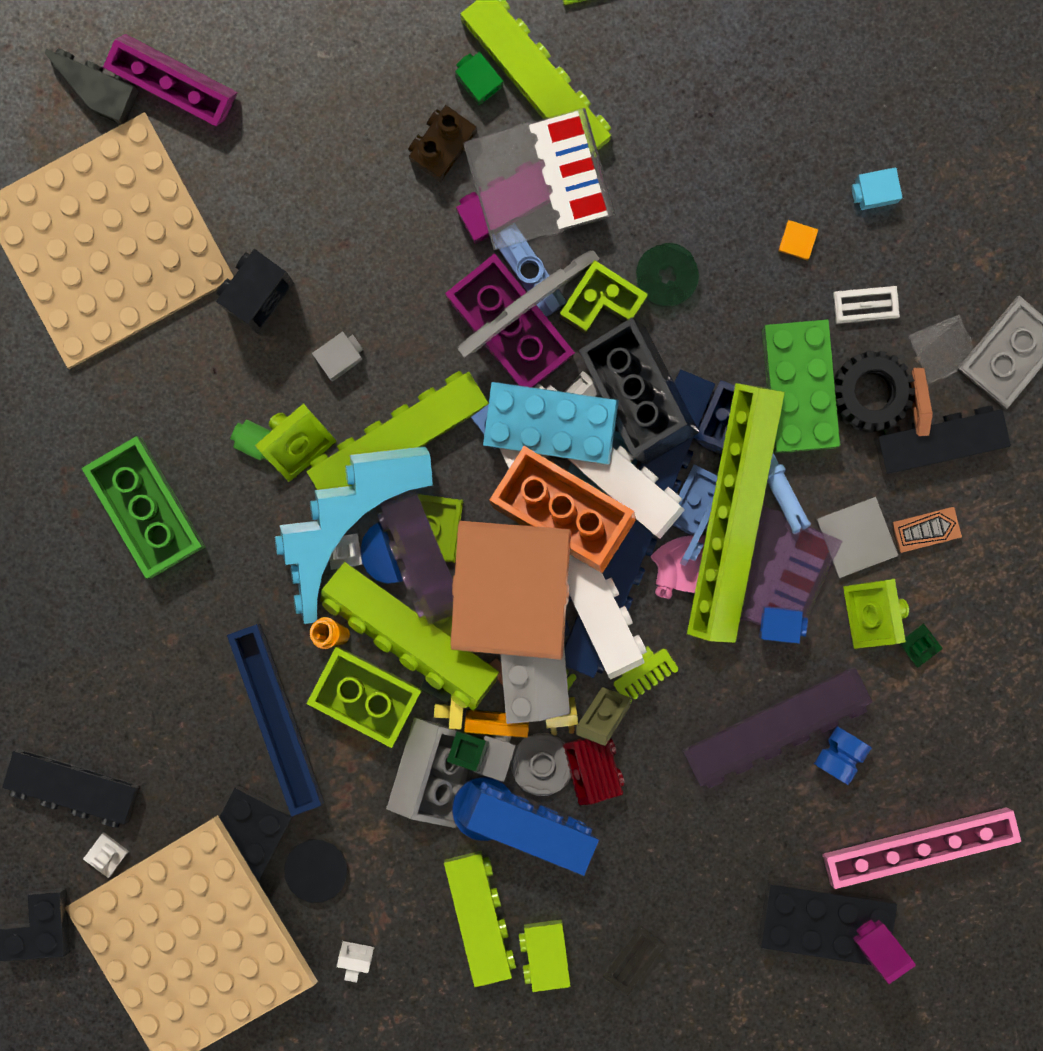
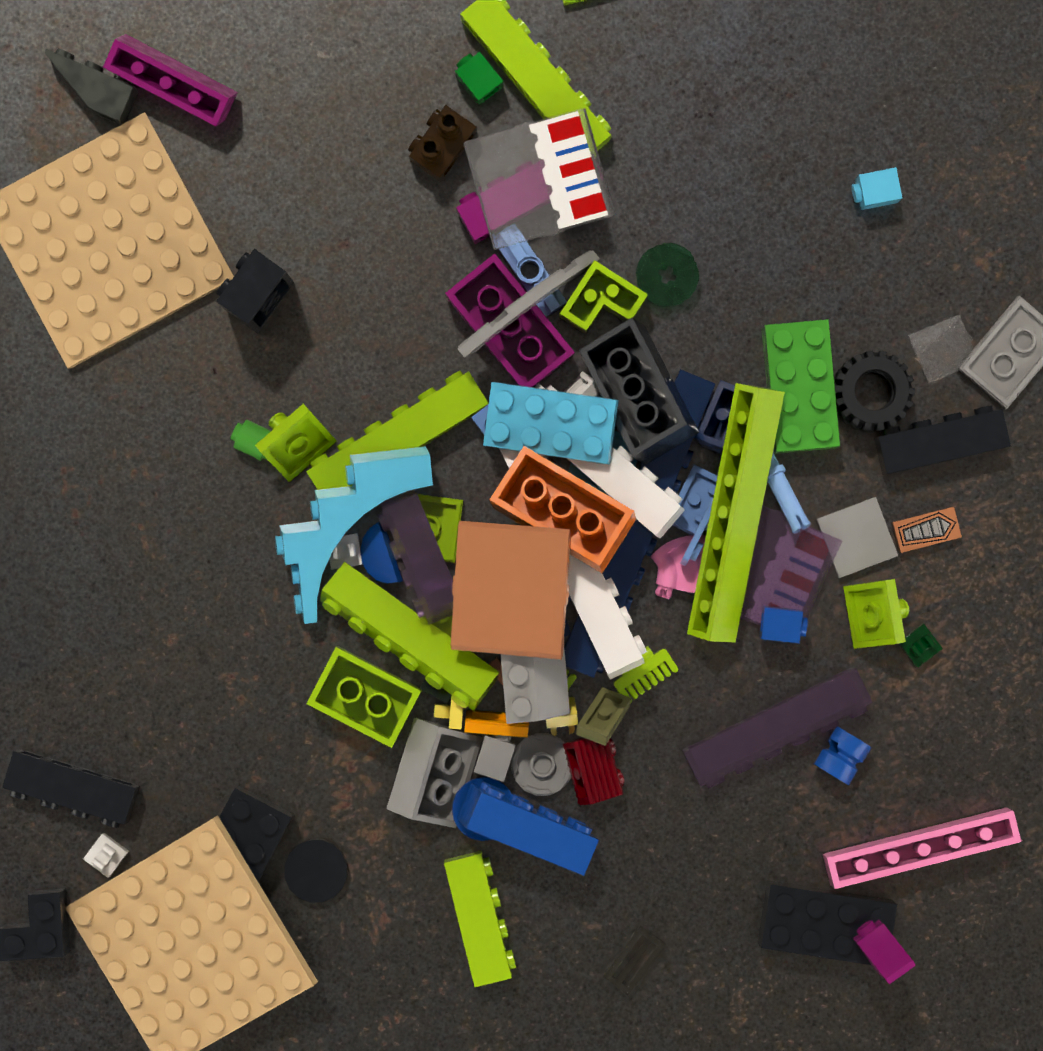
bright green brick [82,436,206,579] -> none
dark blue brick [227,624,324,816] -> none
light orange cone [310,617,350,649] -> none
light grey brick [312,331,363,382] -> none
white tile [337,941,374,983] -> none
dark green tile [447,731,489,772] -> none
lime brick [519,919,571,992] -> none
light orange tile [778,220,818,261] -> none
white tile [833,286,900,324] -> none
nougat tile [911,368,933,436] -> none

